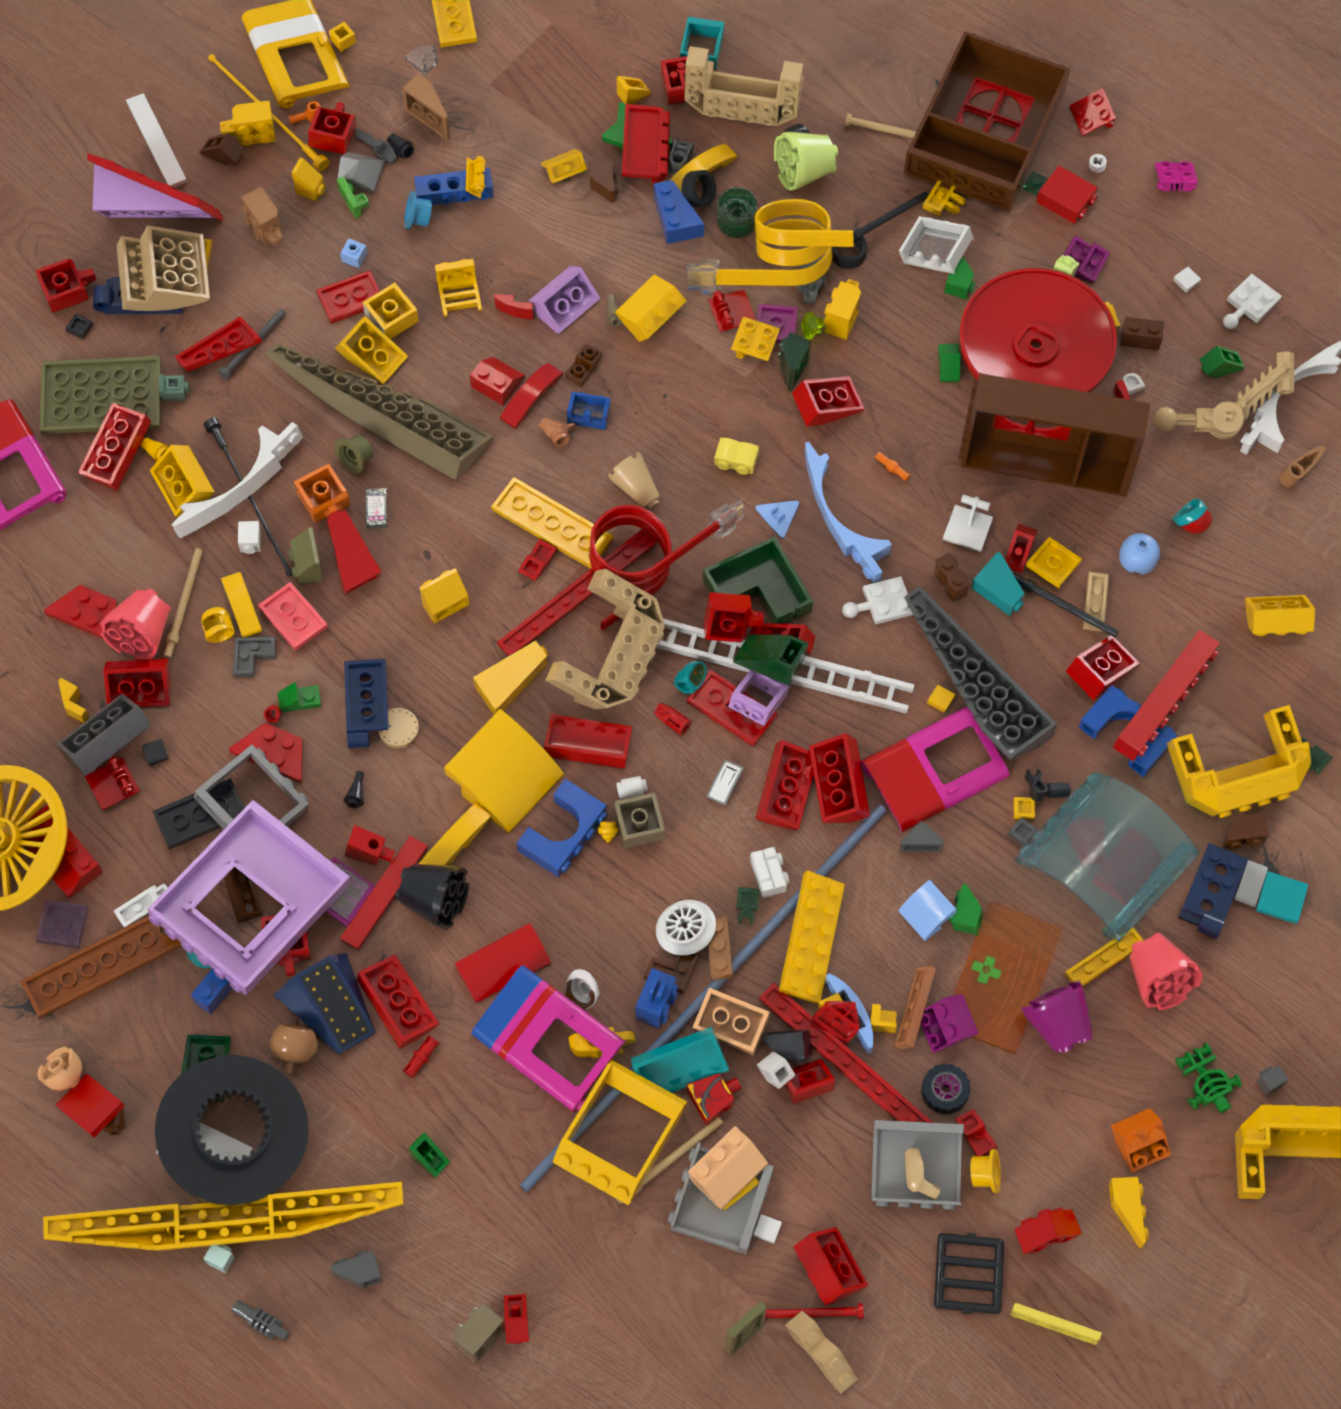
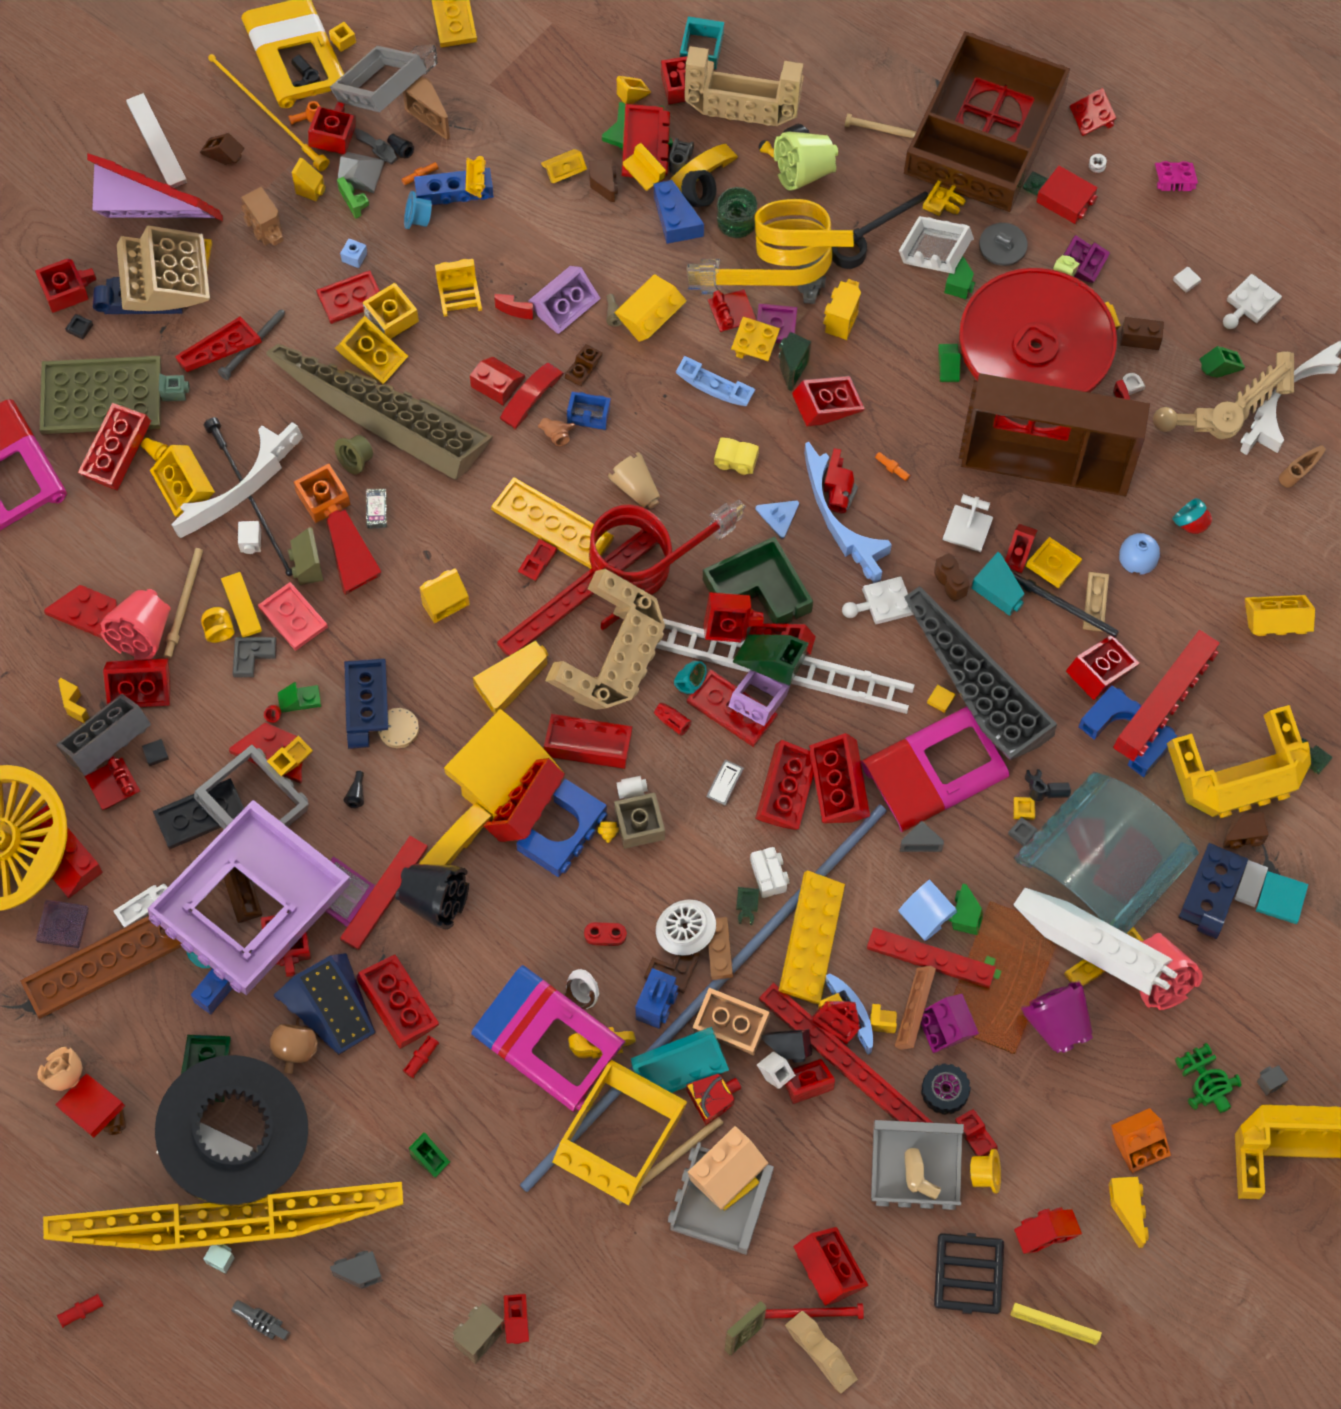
yellow hinge [220,101,276,146] -> none
red torso [345,825,395,865] -> none
red slope [455,923,551,1004] -> none
white tile [753,1214,782,1244] -> none
clear neon green tile [801,312,824,340] -> none
none -> red pin [56,1293,104,1328]
none -> yellow slope [267,735,313,777]
none -> black bar [291,54,321,87]
none -> light grey window [330,46,427,112]
none -> orange bar [402,162,439,185]
none -> red wedge [484,758,565,842]
none -> red plate [584,922,627,946]
none -> yellow panel [623,143,666,191]
none -> light blue slope [676,356,755,406]
none -> yellow piece [758,140,774,158]
none -> red plate [824,448,858,514]
none -> red plate [867,927,996,989]
none -> dark grey shield [979,223,1028,266]
none -> white hinge [1013,888,1178,995]

